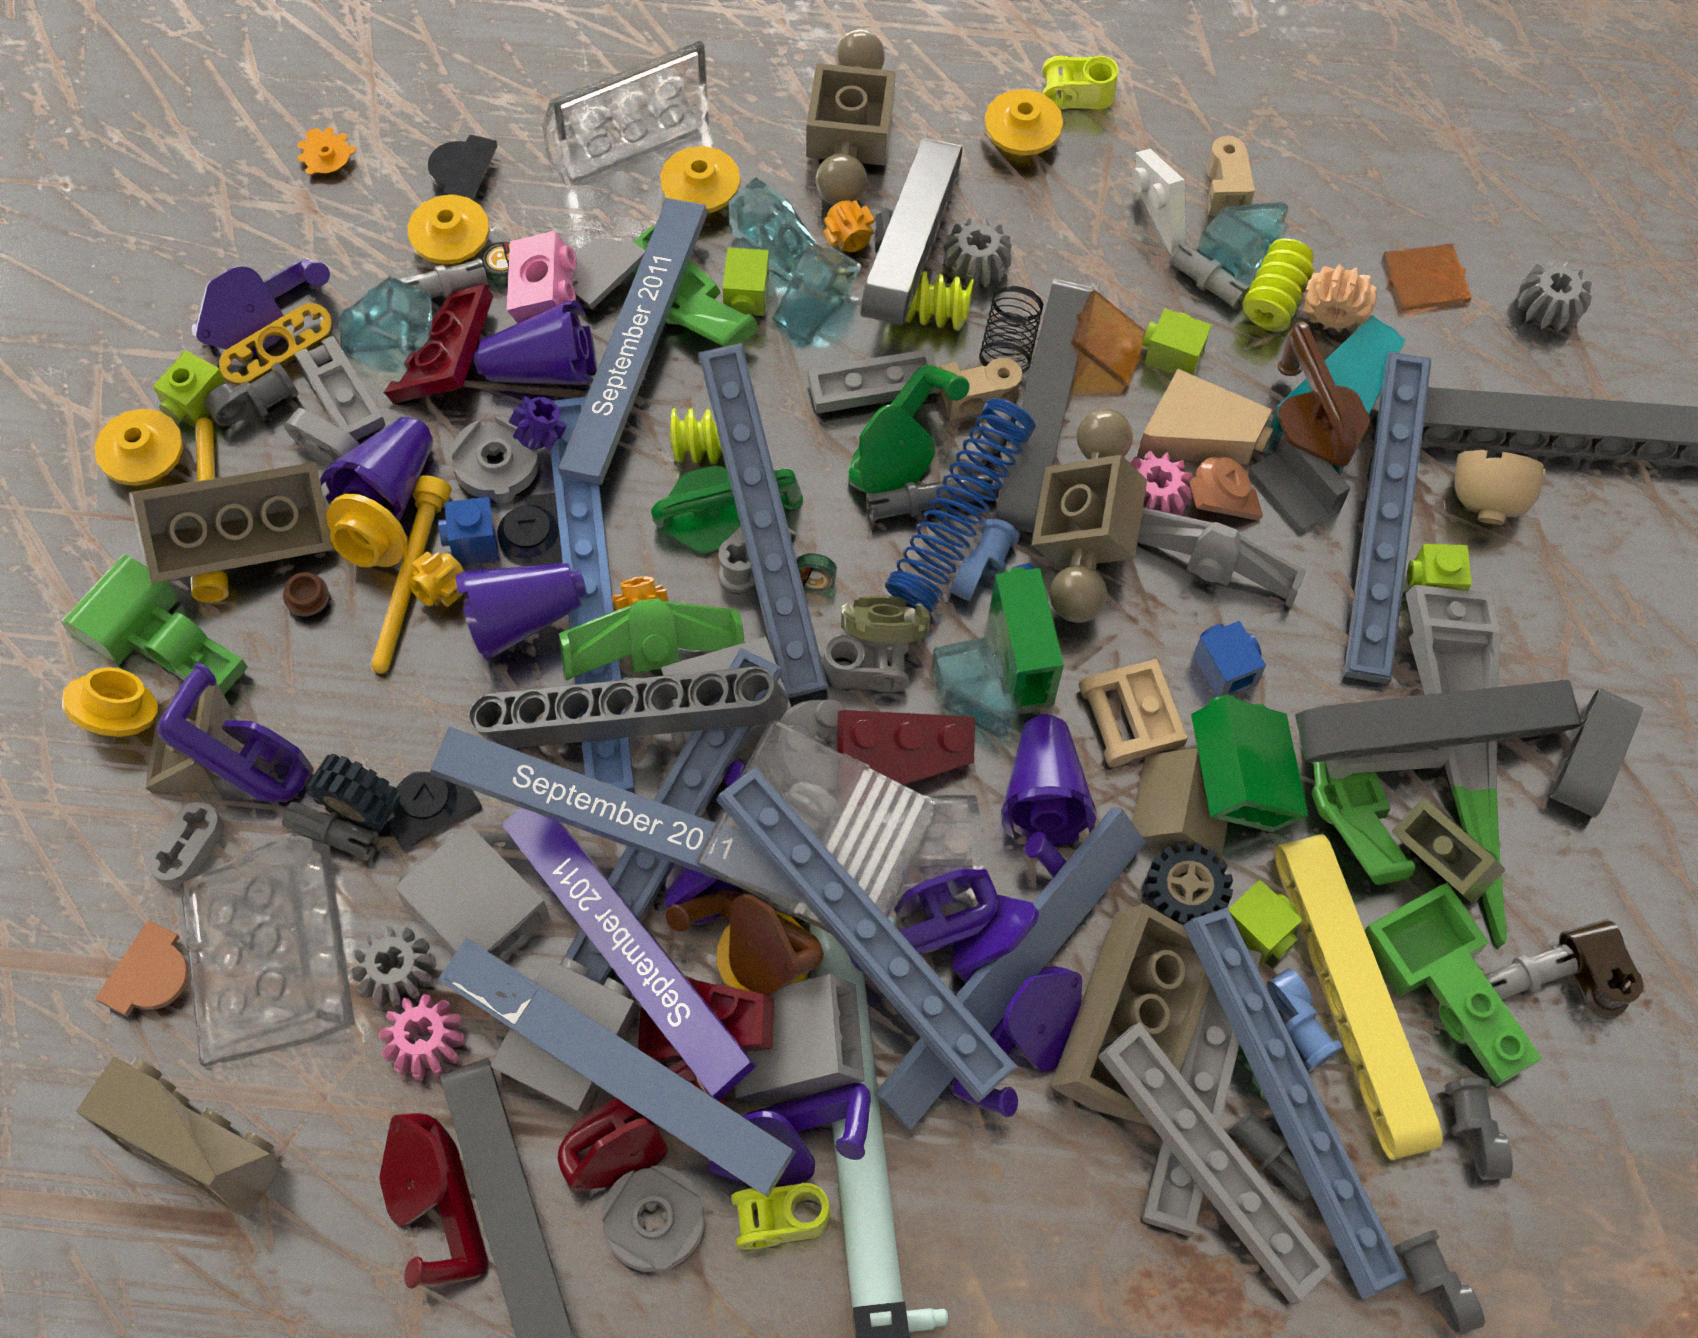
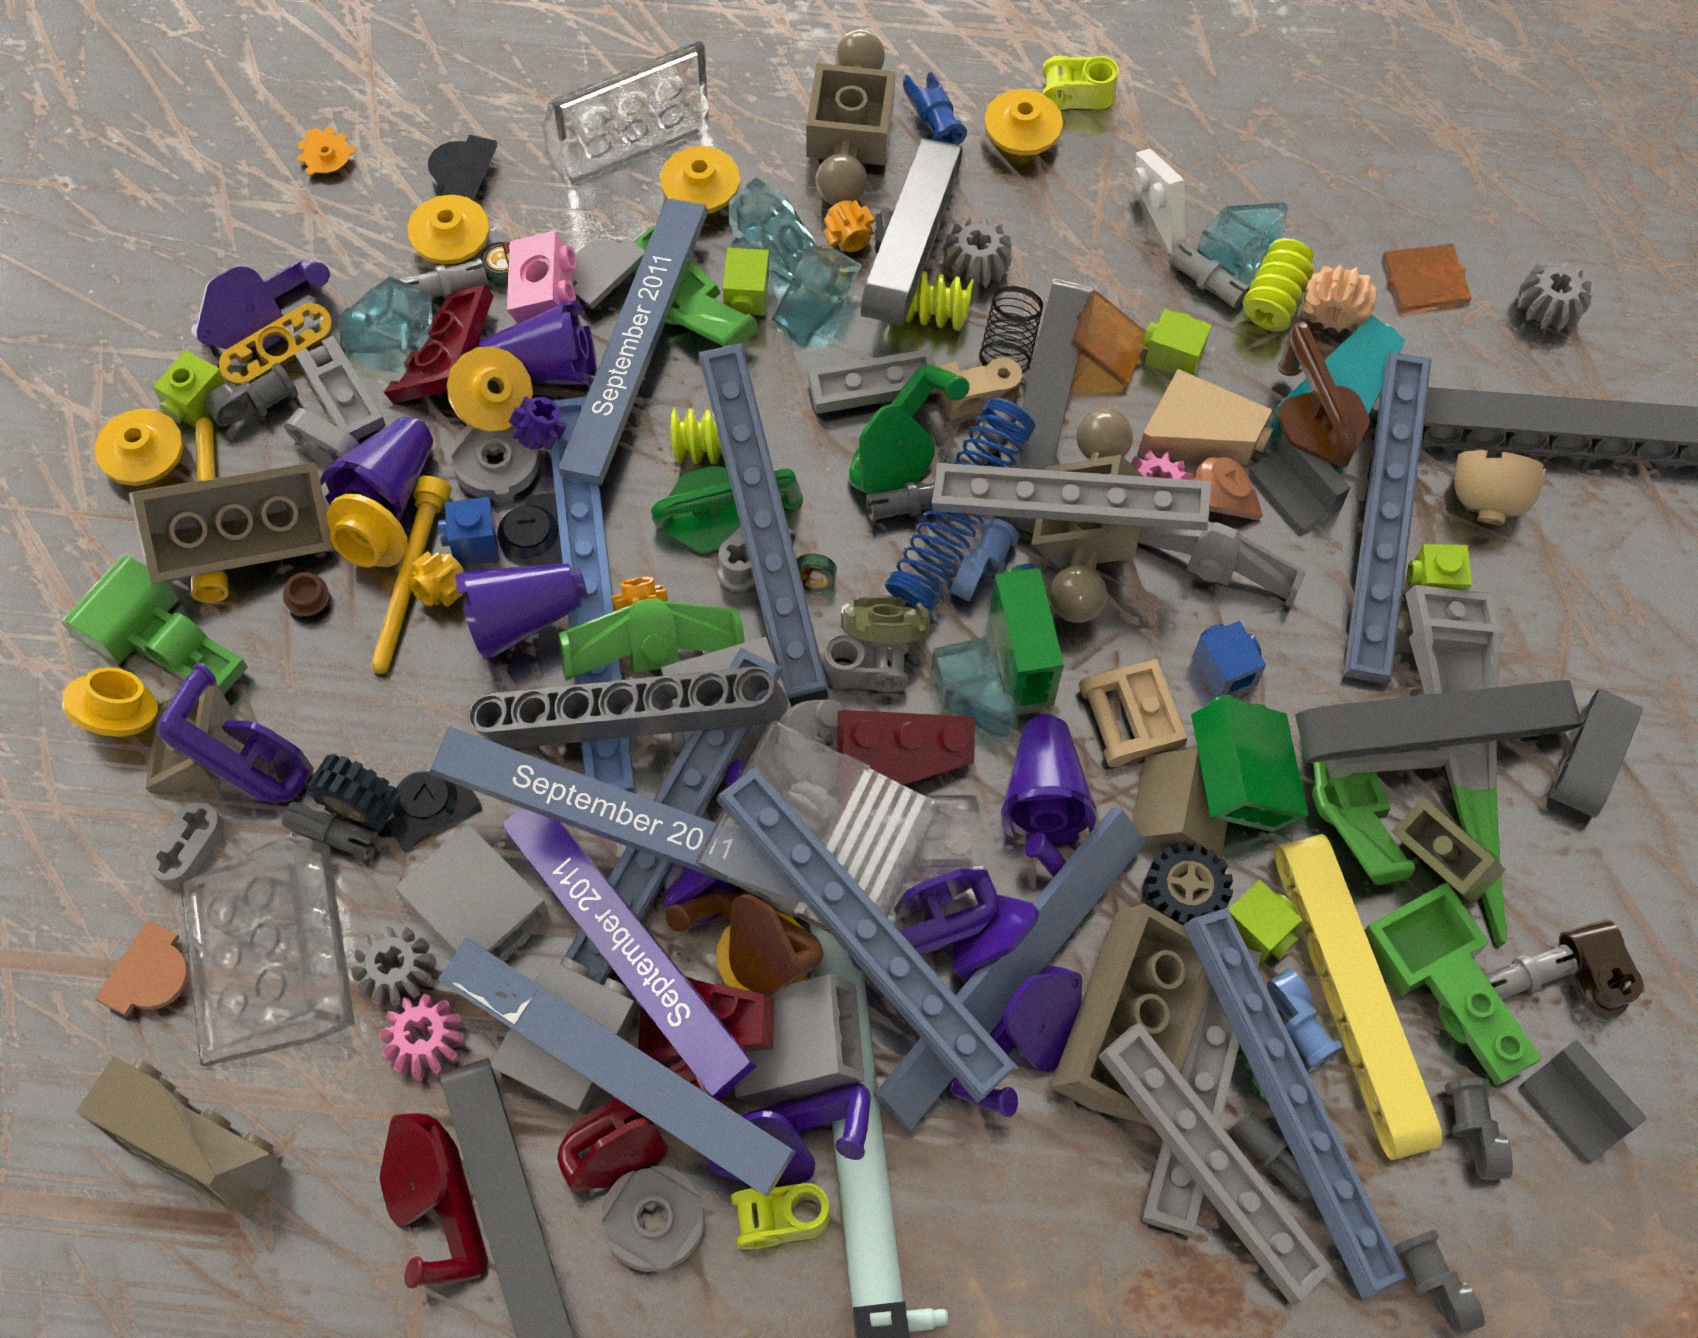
tan leg [1206,136,1255,216] -> none
none -> yellow piece [447,346,533,433]
none -> blue piece [903,72,967,145]
none -> light grey plate [932,463,1212,531]
none -> dark grey panel [1521,1039,1648,1163]

